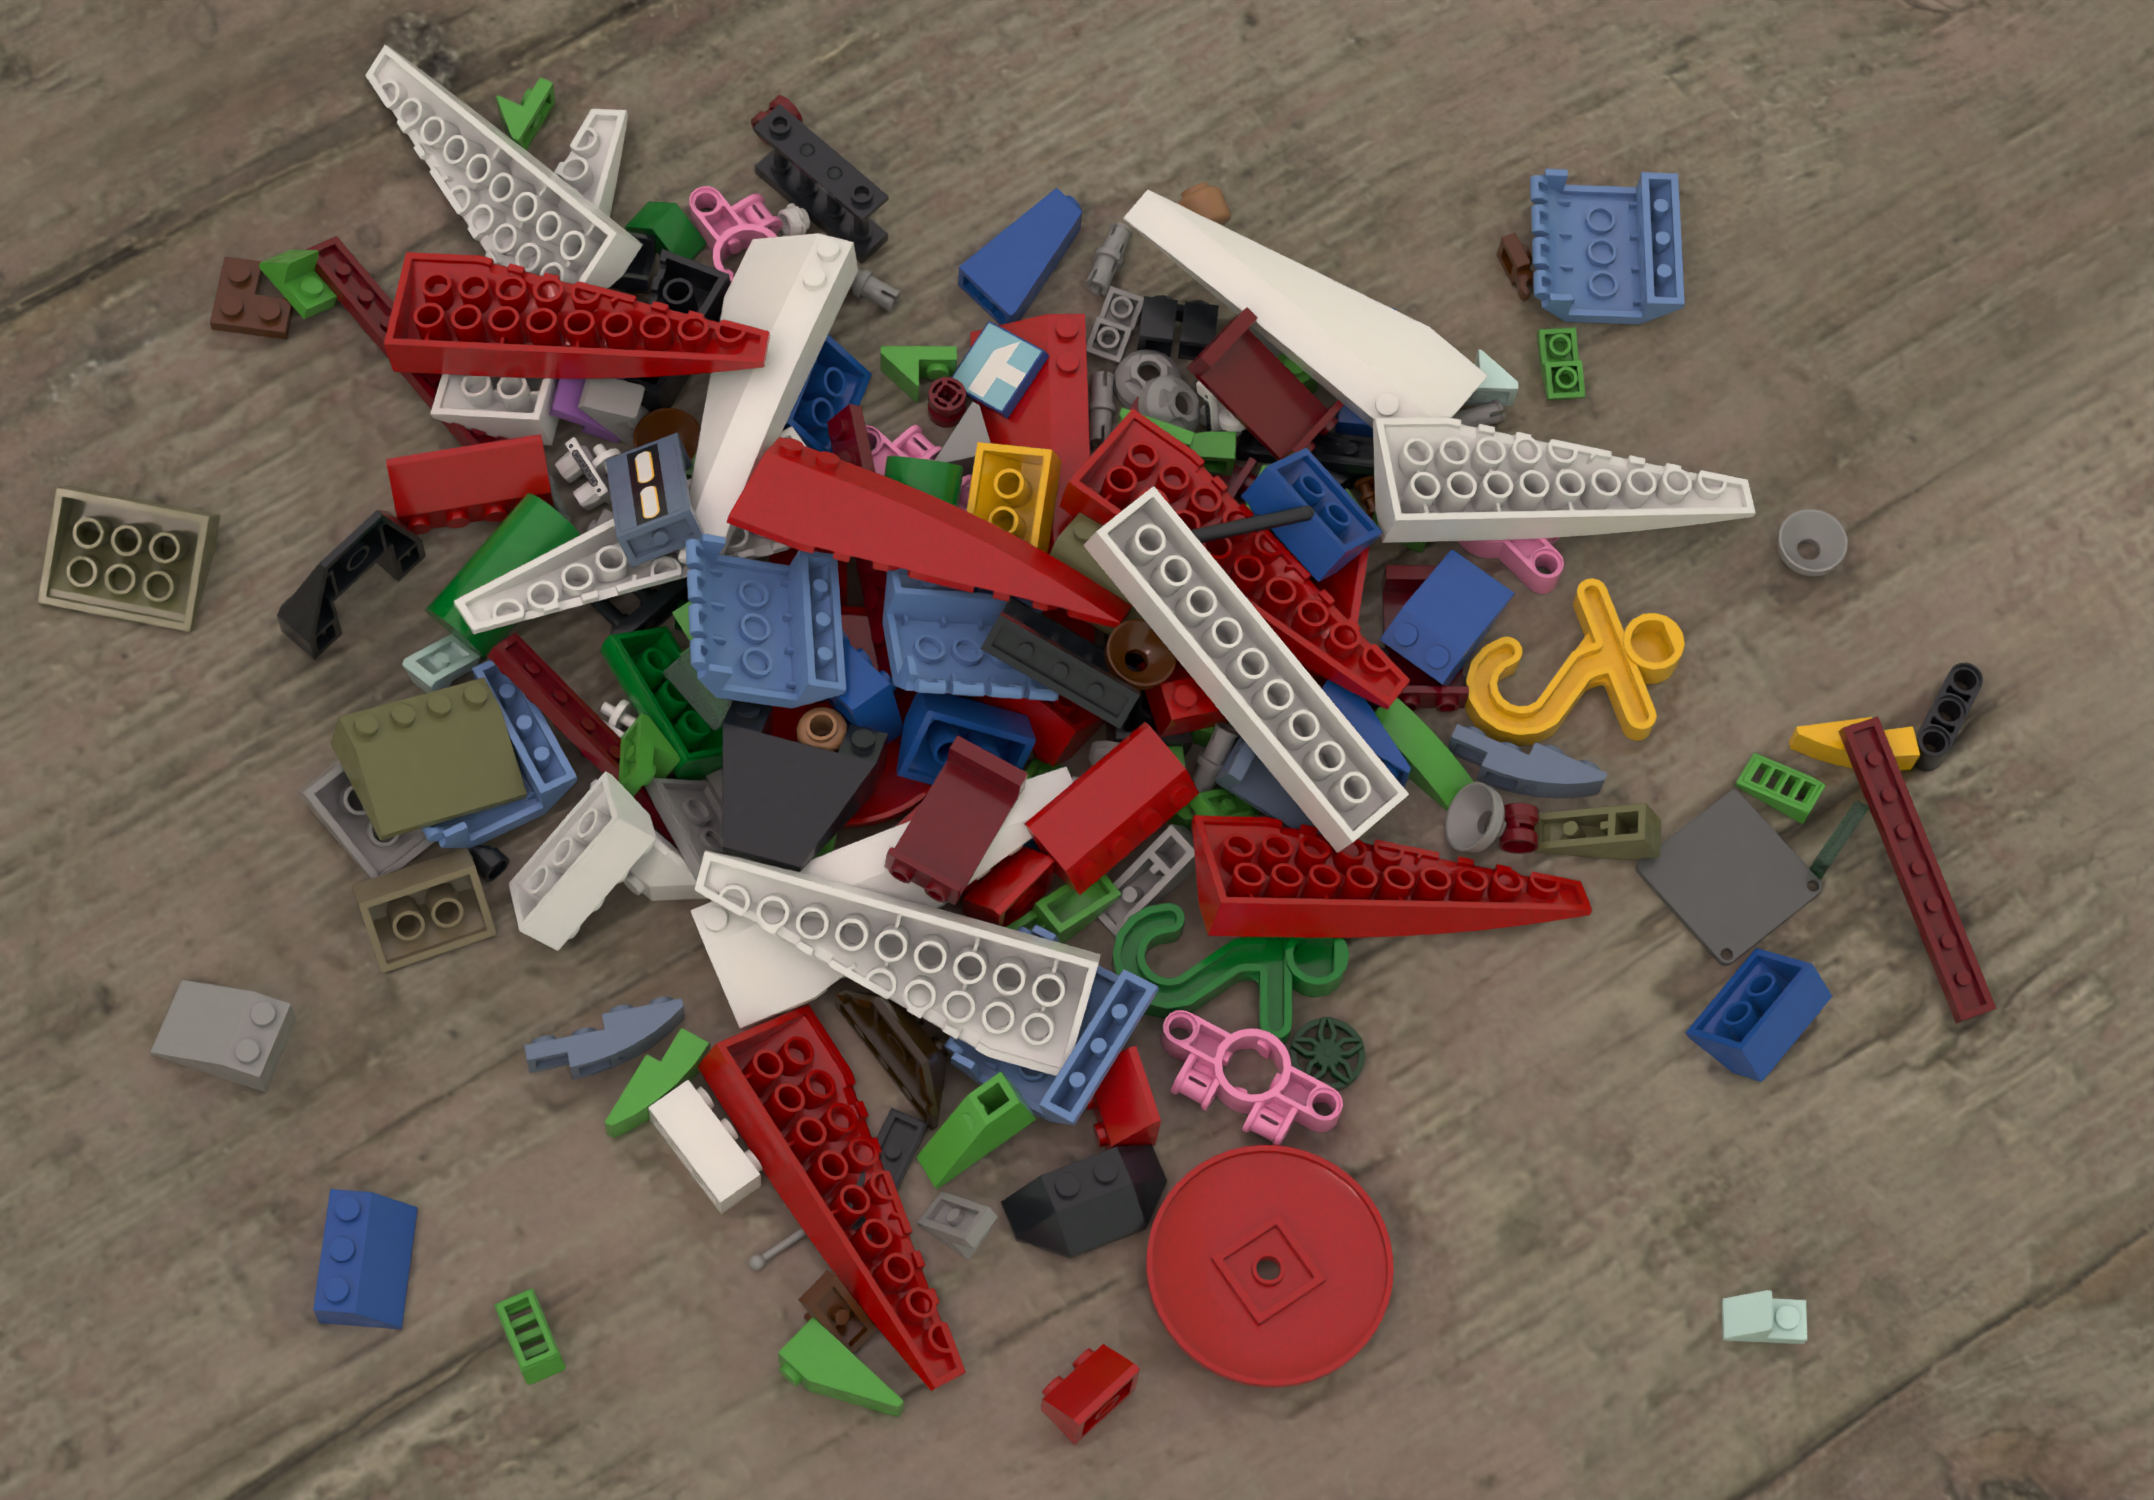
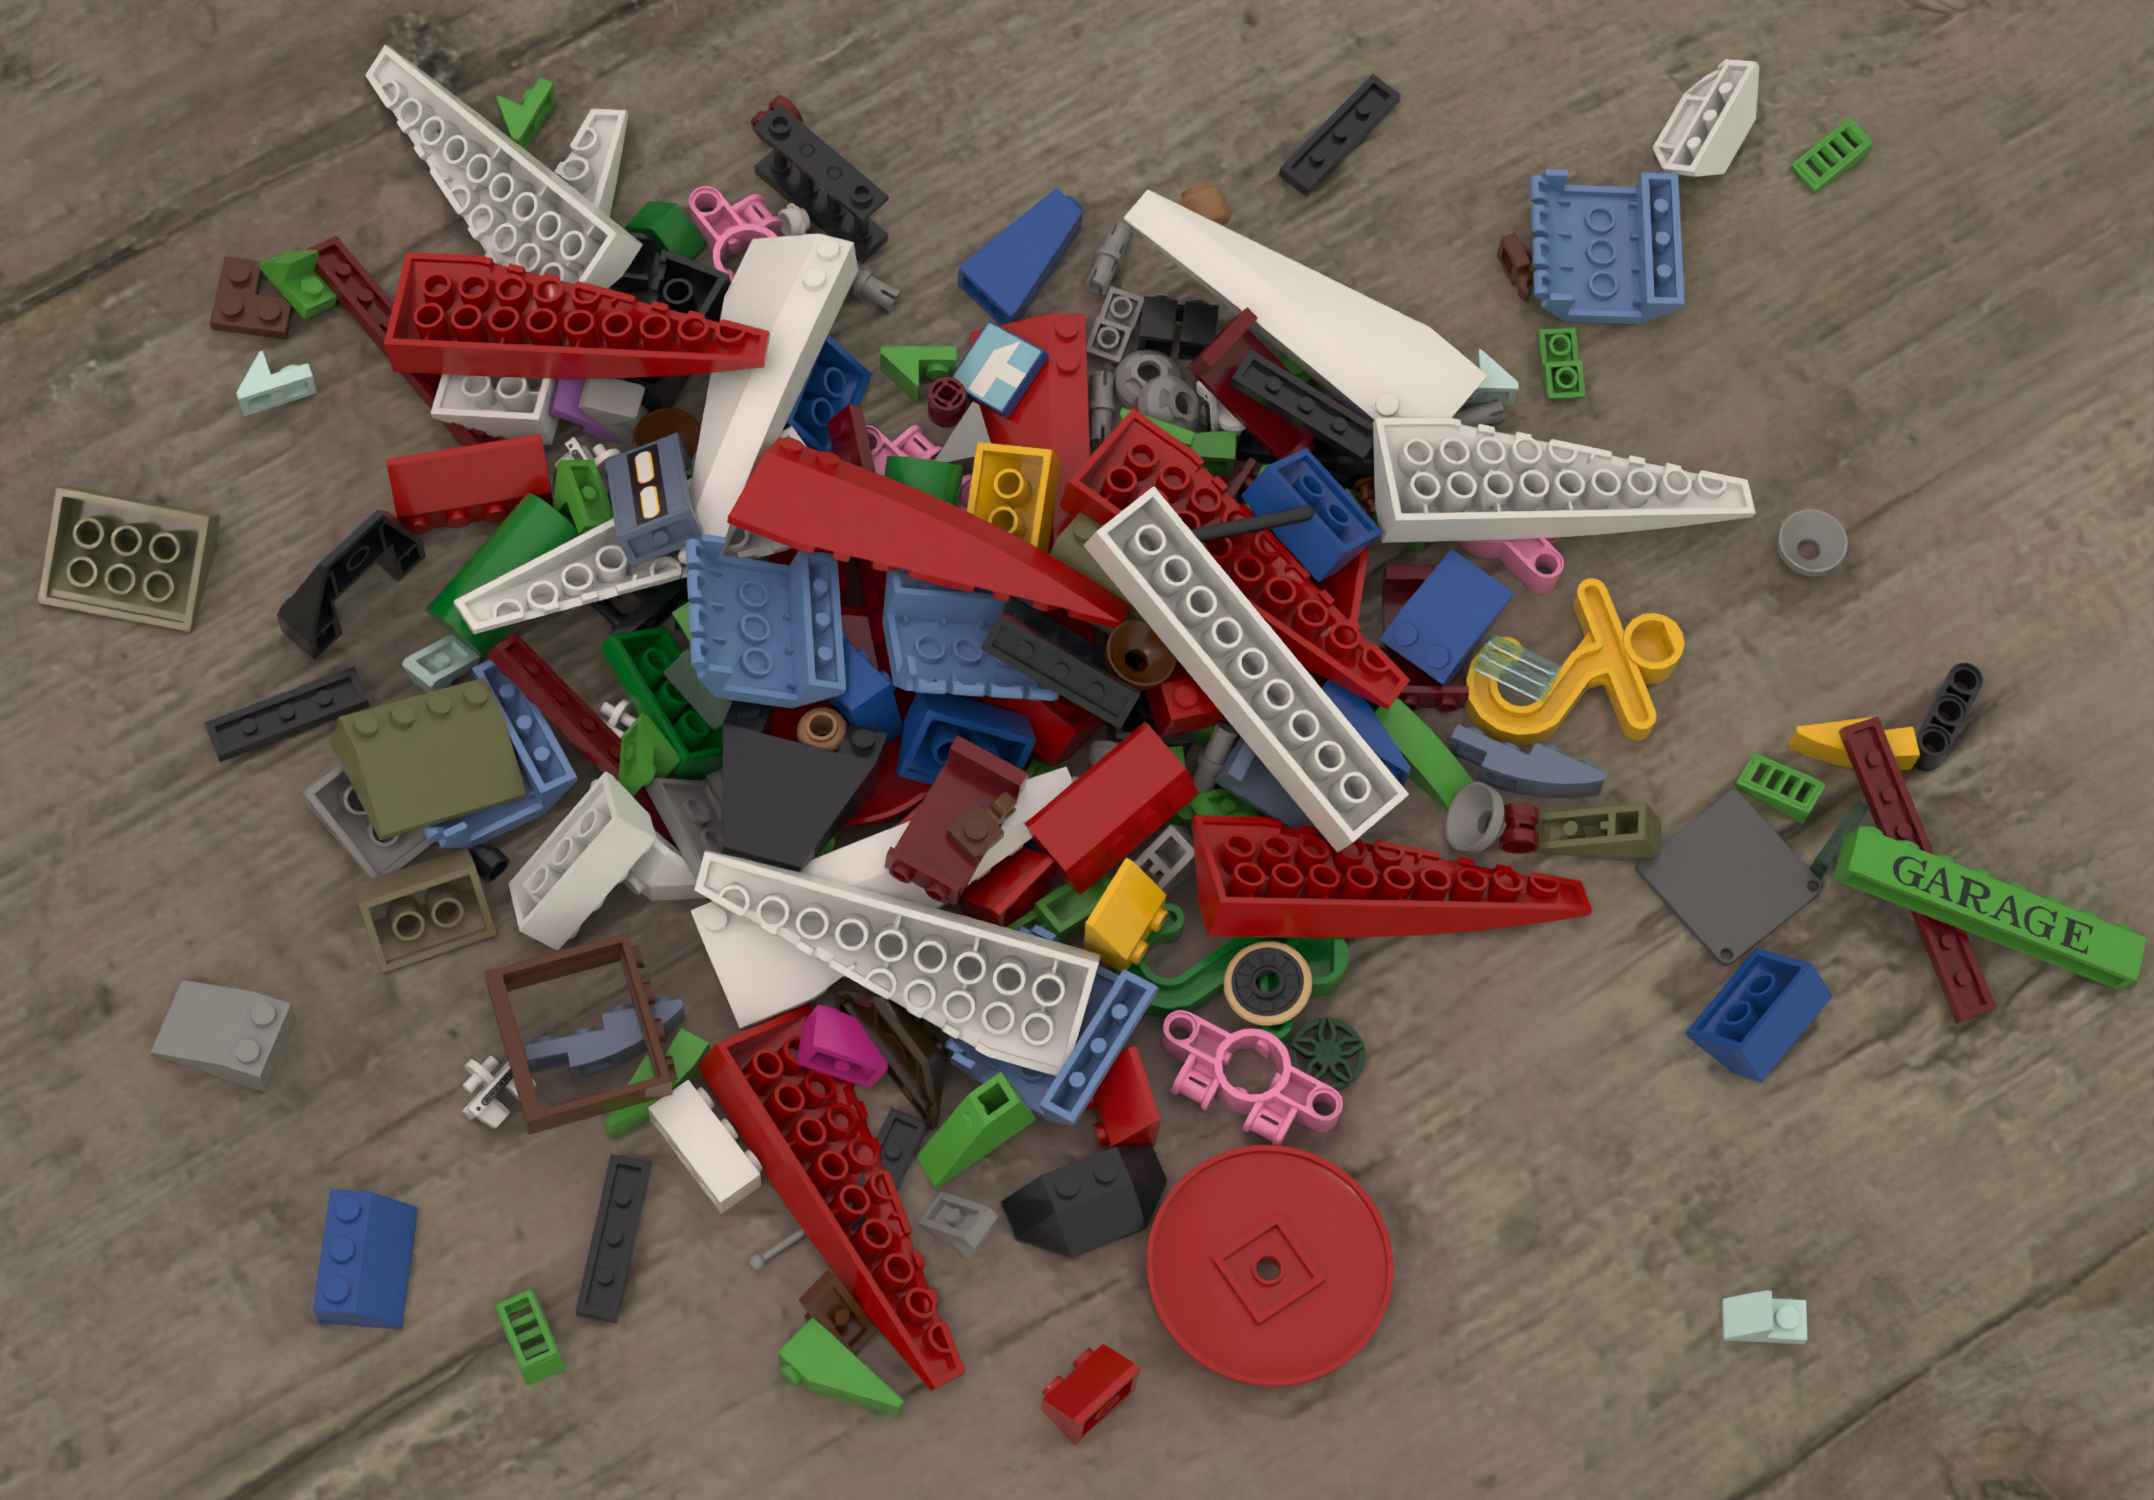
none -> black plate [204,667,370,762]
none -> light aqua slope [236,351,317,416]
none -> white hips [461,1056,536,1129]
none -> reddish brown window [484,933,678,1135]
none -> bright green slope [553,460,614,534]
none -> black plate [576,1154,652,1323]
none -> dark pink slope [797,1004,888,1089]
none -> reddish brown plate [947,791,1017,862]
none -> yellow slope [1083,858,1169,972]
none -> black wheel [1224,941,1312,1026]
none -> black plate [1229,350,1374,465]
none -> black plate [1279,74,1401,197]
none -> clear light blue tile [1473,633,1562,703]
none -> white wedge [1653,59,1759,177]
none -> bright green slope [1790,118,1873,194]
none -> bright green brick [1833,826,2147,990]

